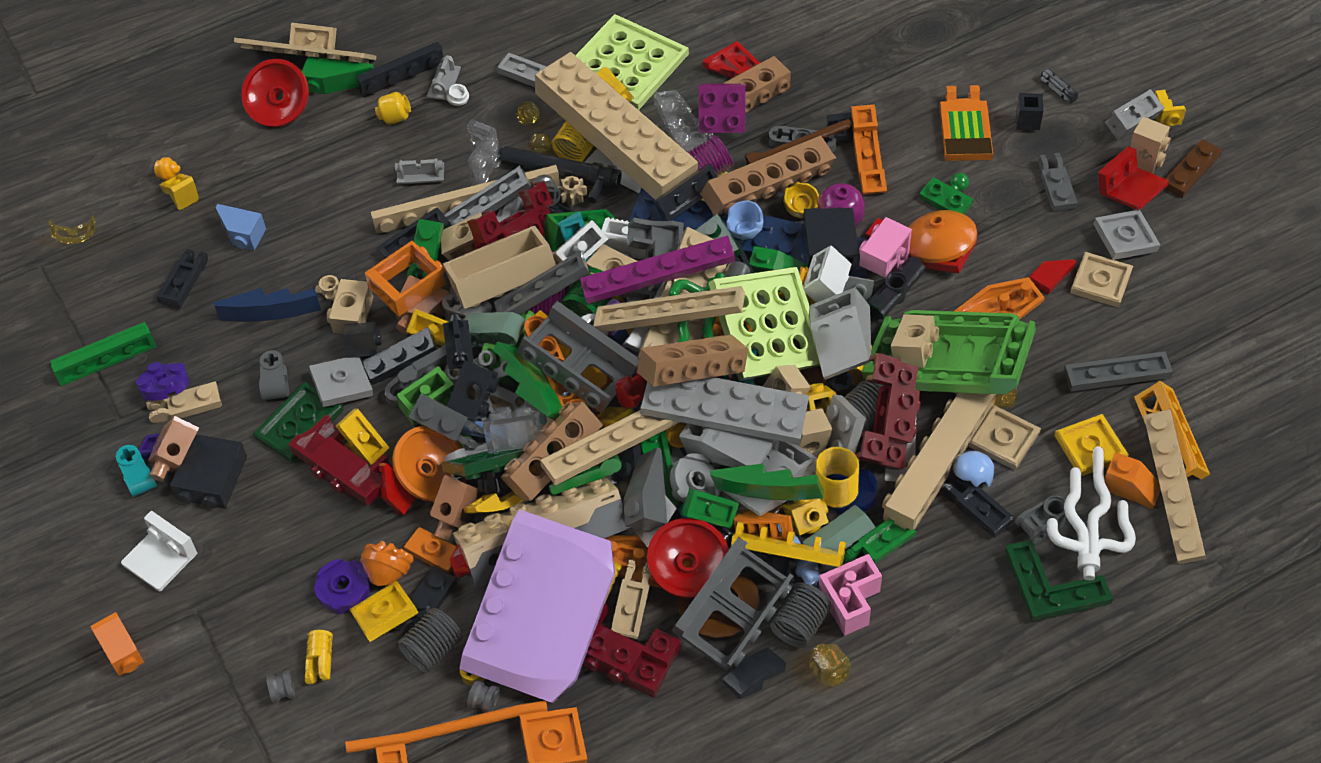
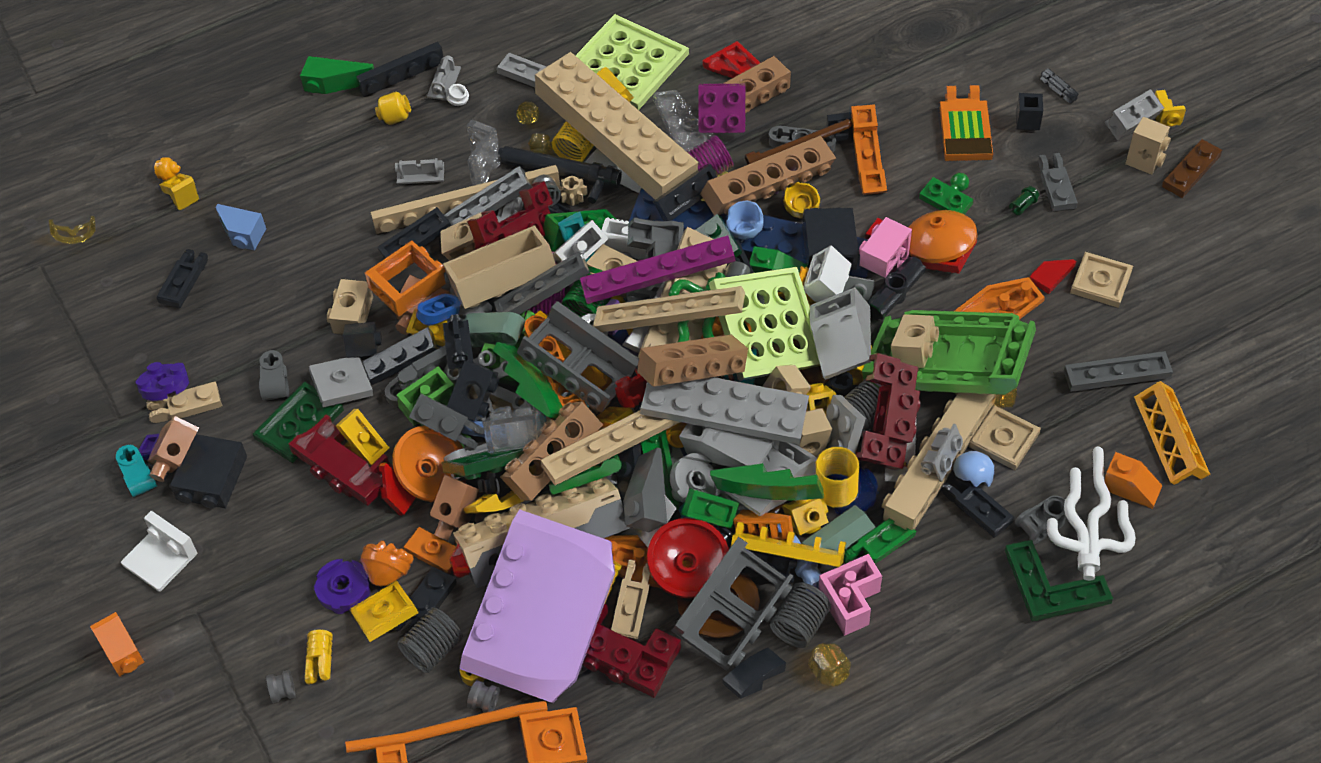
green fence [50,322,156,387] -> none
dark blue slope [213,288,321,322] -> none
tan bracket [234,23,376,63] -> none
red dish [241,59,309,127] -> none
tan plate [315,275,340,300] -> none
green hinge [407,219,444,280] -> none
magenta cylinder [818,183,865,227] -> none
yellow plate [1054,414,1129,476] -> none
light grey plate [1093,210,1160,260] -> none
red bracket [1098,146,1168,210] -> none
tan plate [1144,409,1206,565] -> none
none -> blue plate [416,294,461,326]
none -> light grey hinge [921,424,963,482]
none -> dark green pin [1009,186,1039,216]

